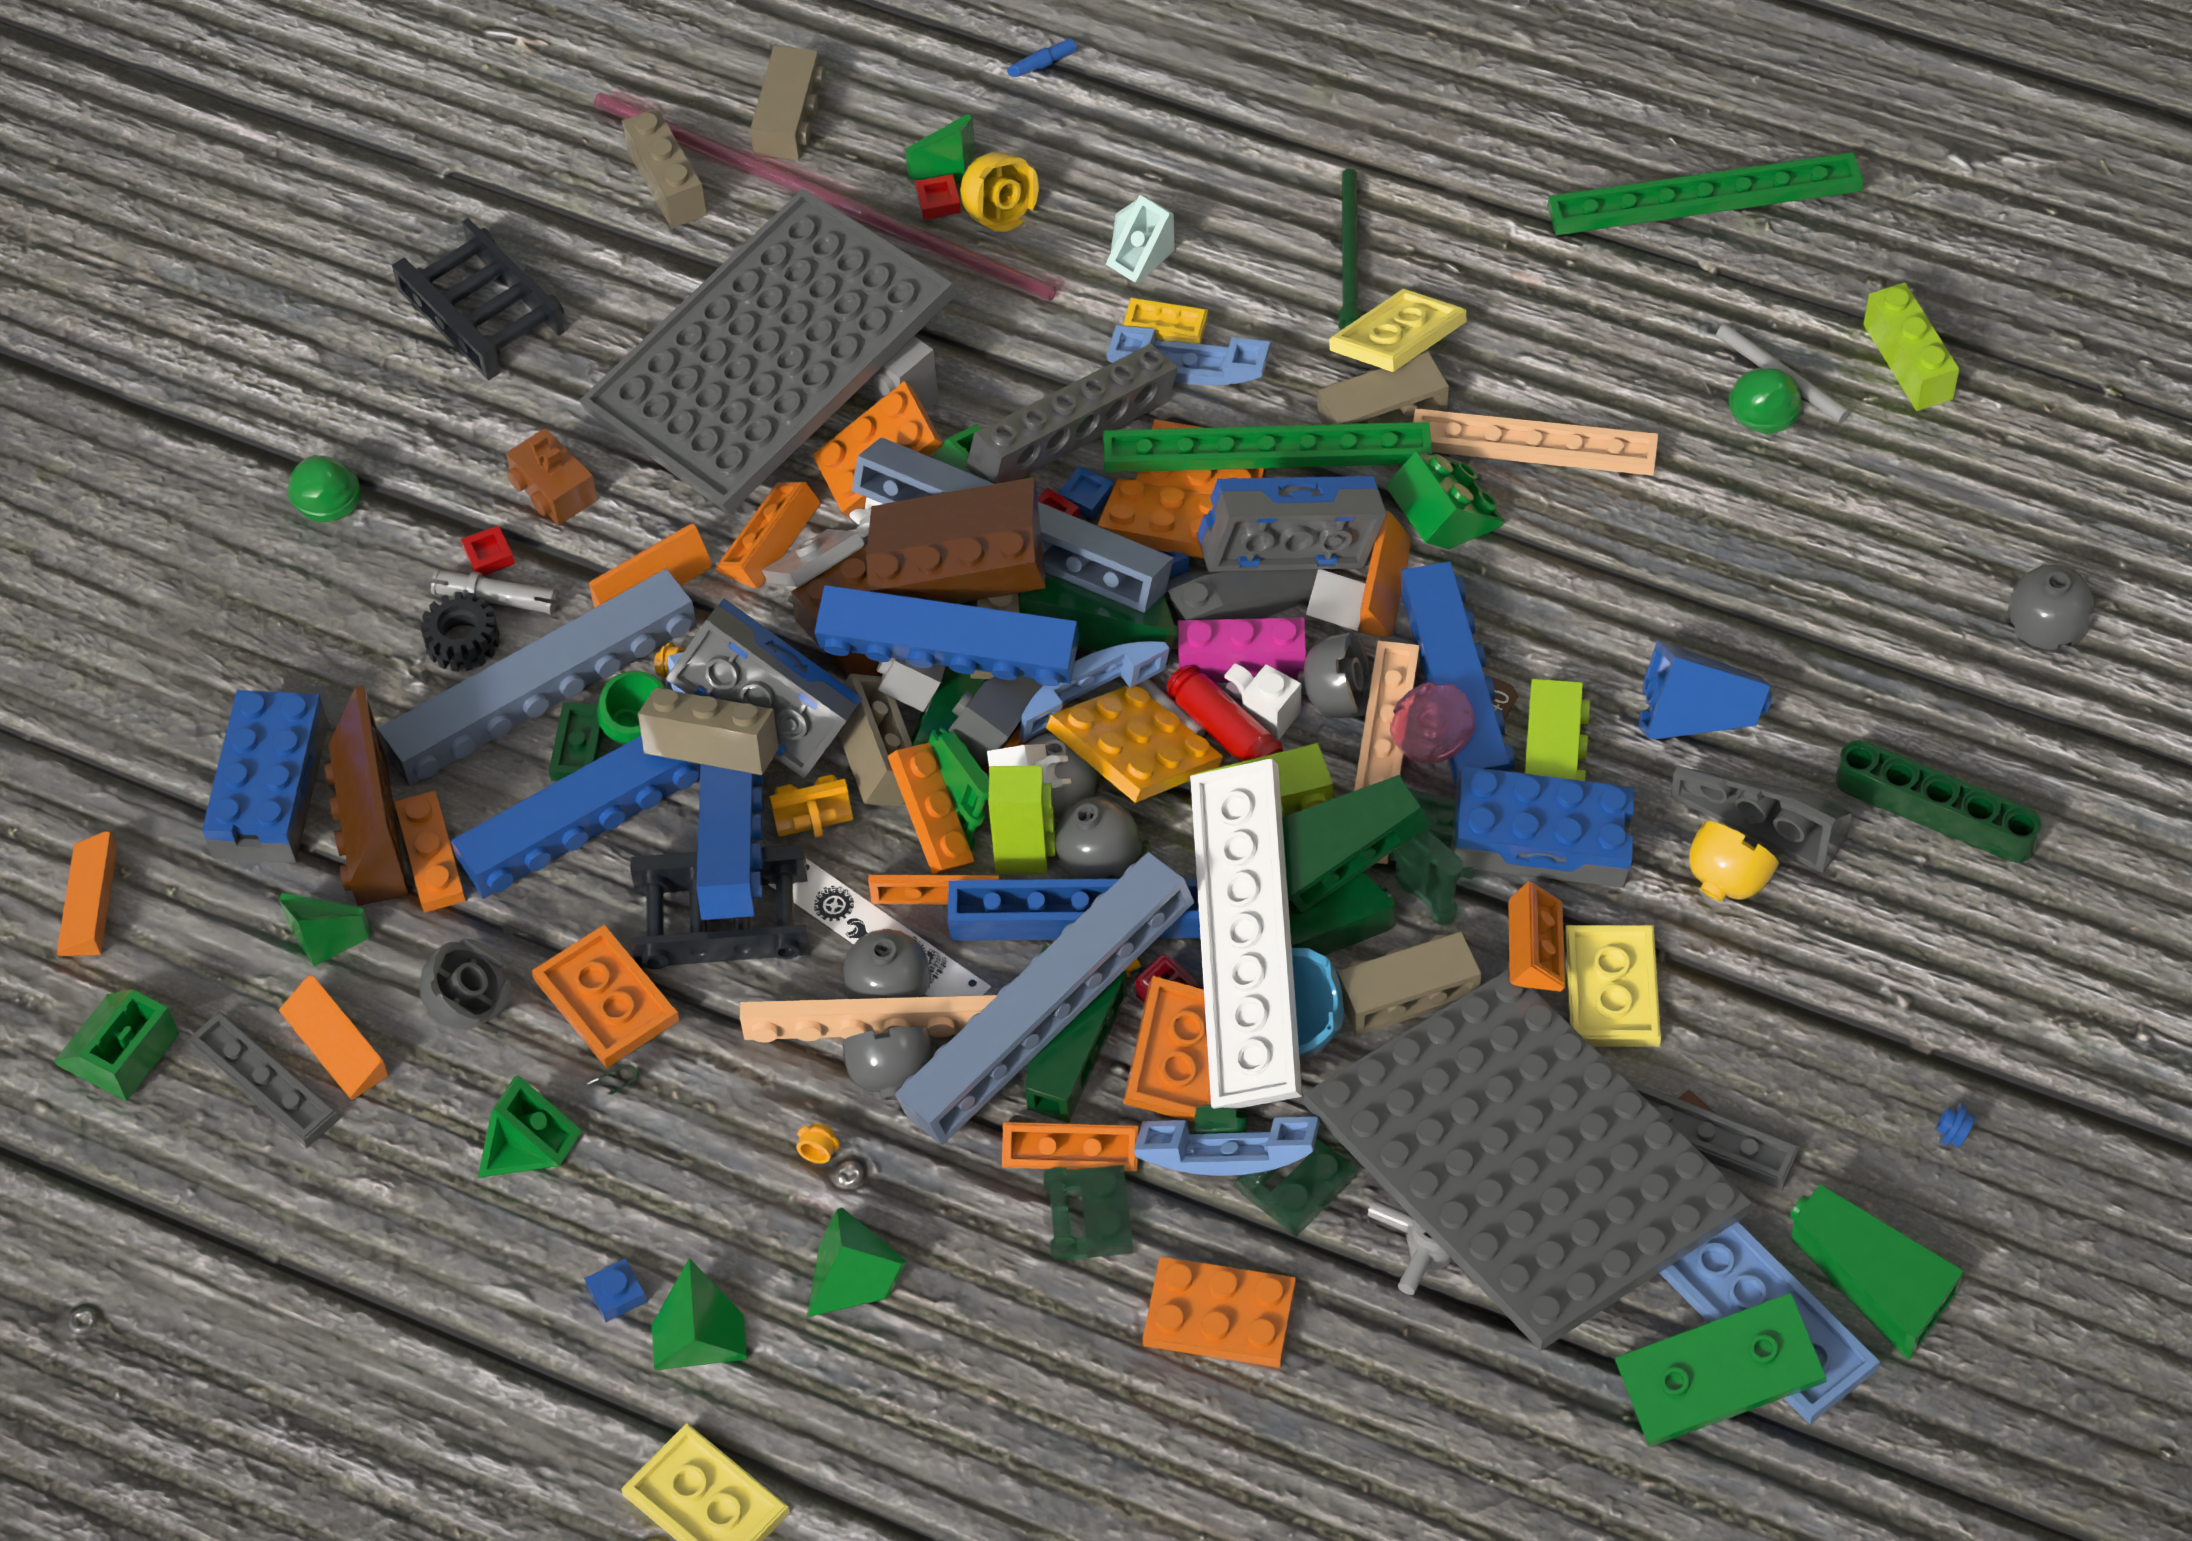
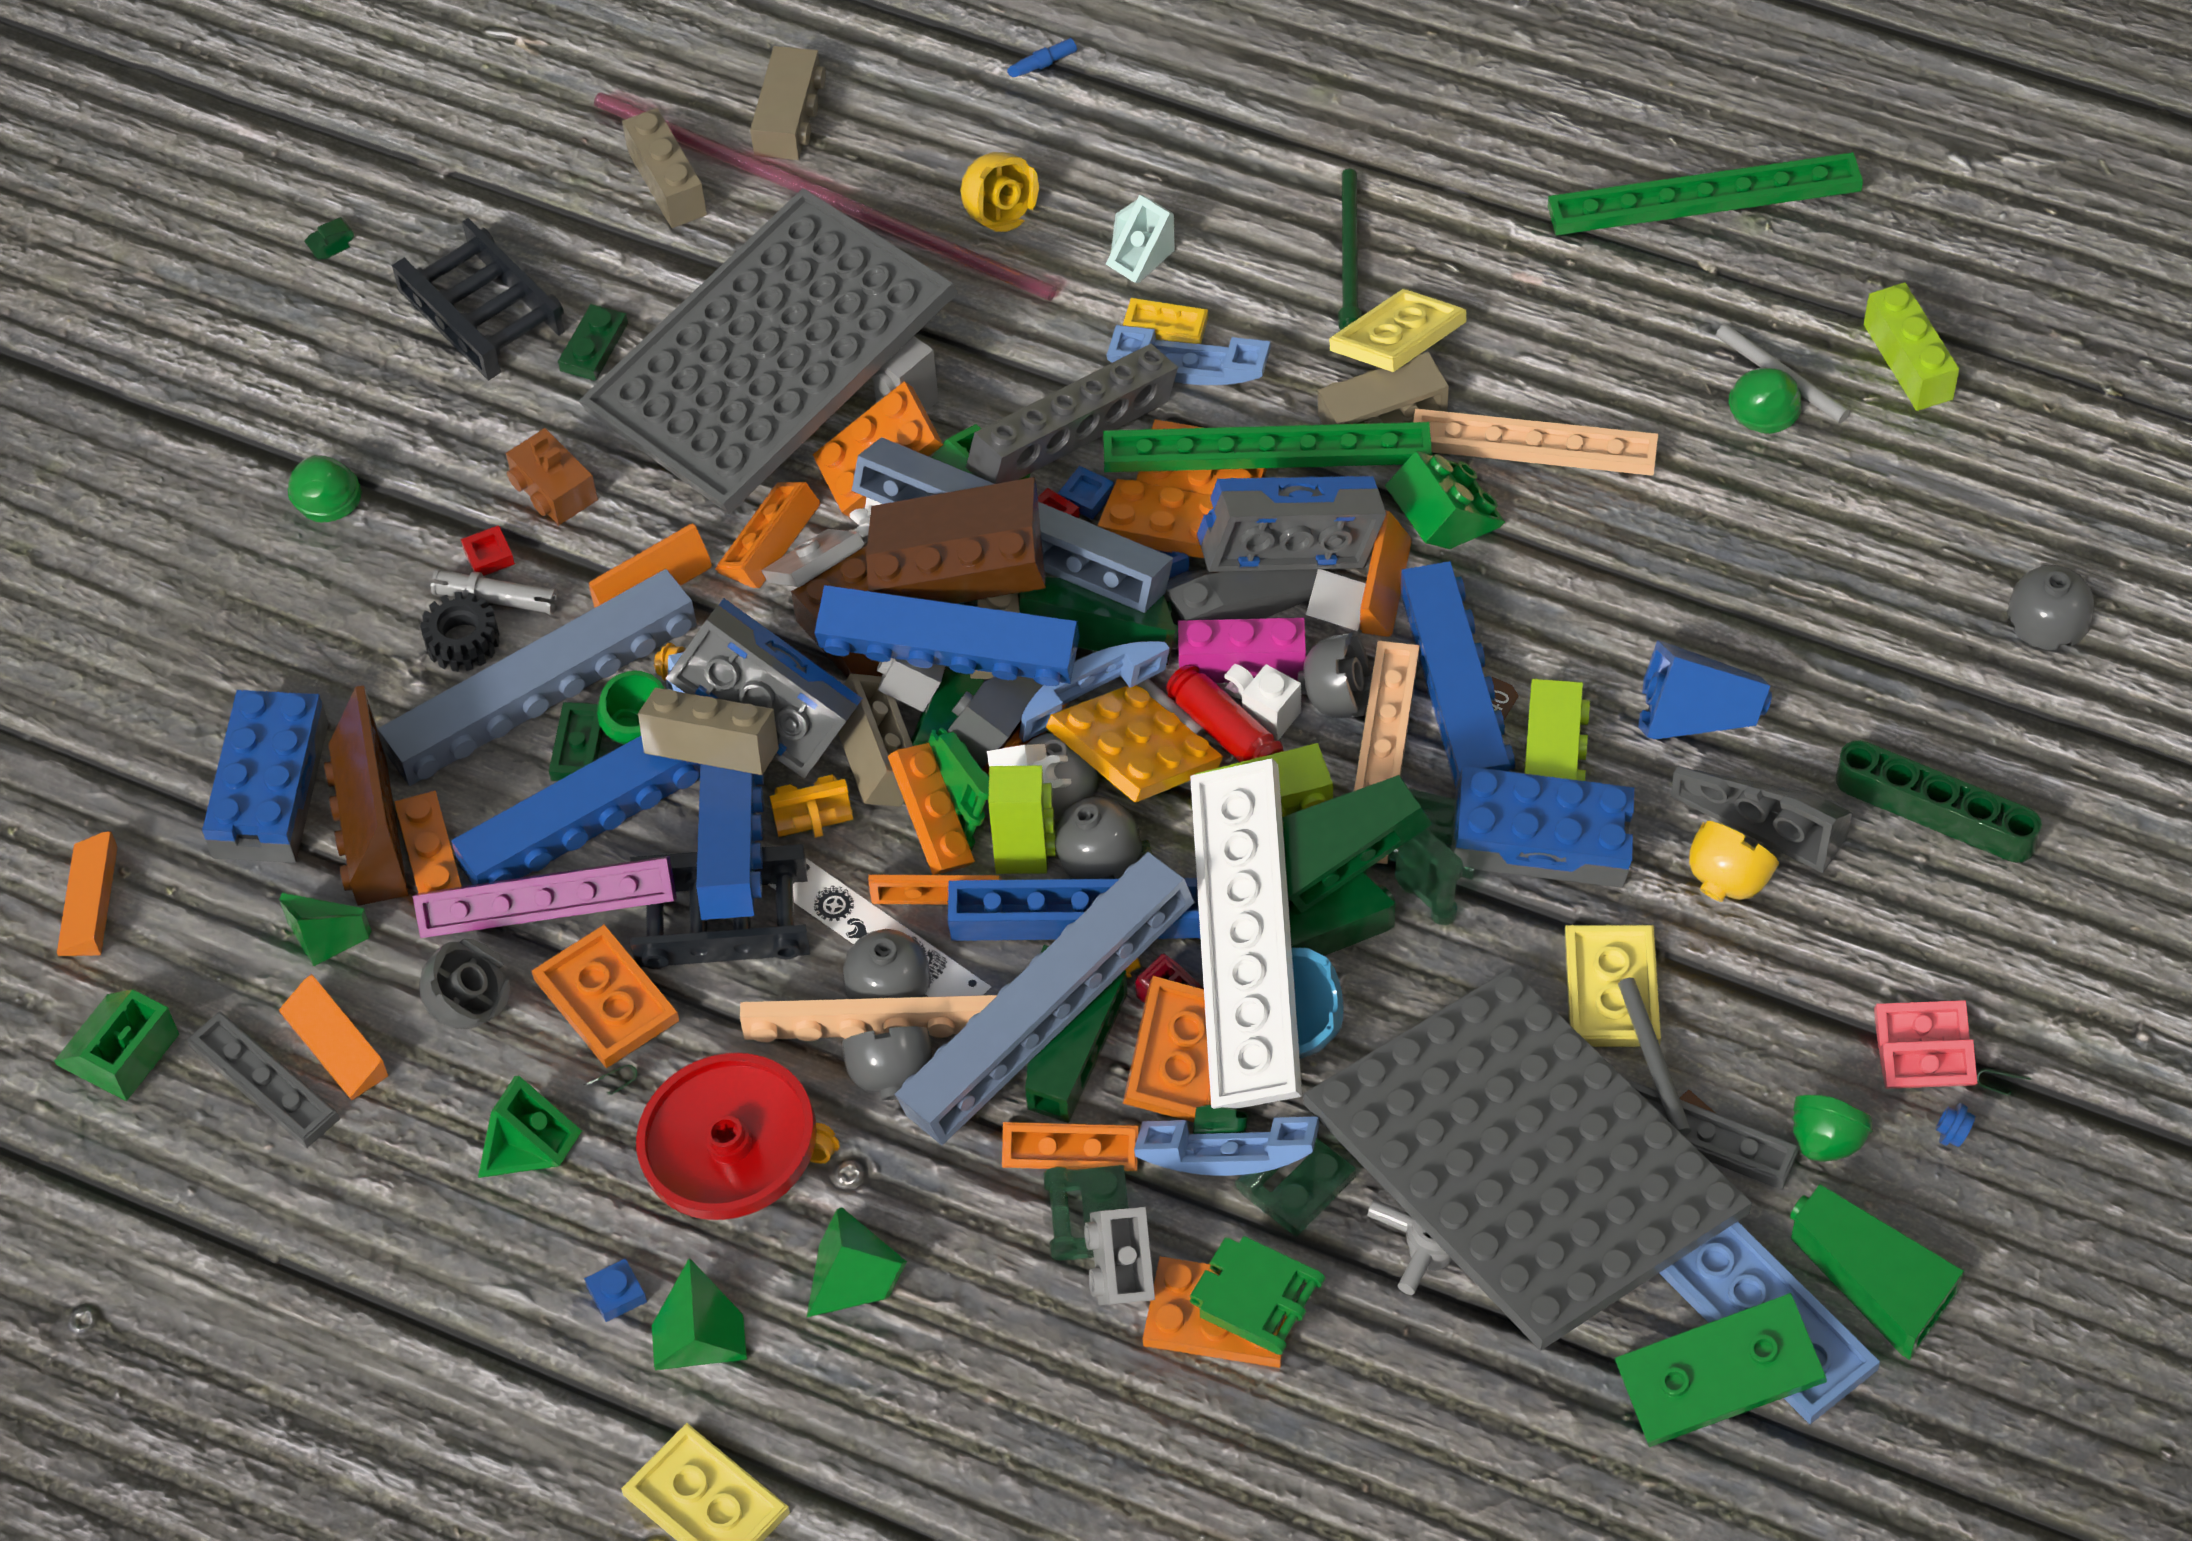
green slope [905,114,975,184] -> none
red plate [915,174,961,220] -> none
dark tan brick [1337,932,1481,1036] -> none
clear pink tile [1390,682,1475,764] -> none
orange slope [1508,881,1565,992] -> none
none -> dark green piece [304,217,354,260]
none -> plate [413,856,677,938]
none -> dark green plate [558,304,628,381]
none -> red dish [636,1053,817,1220]
none -> light grey brick [1084,1207,1155,1305]
none -> green plate [1189,1236,1326,1355]
none -> dark grey bar [1618,978,1691,1136]
none -> green hat [1792,1095,1873,1162]
none -> coral slope [1874,1000,1977,1089]
none -> dark green piece [1977,1068,2031,1096]

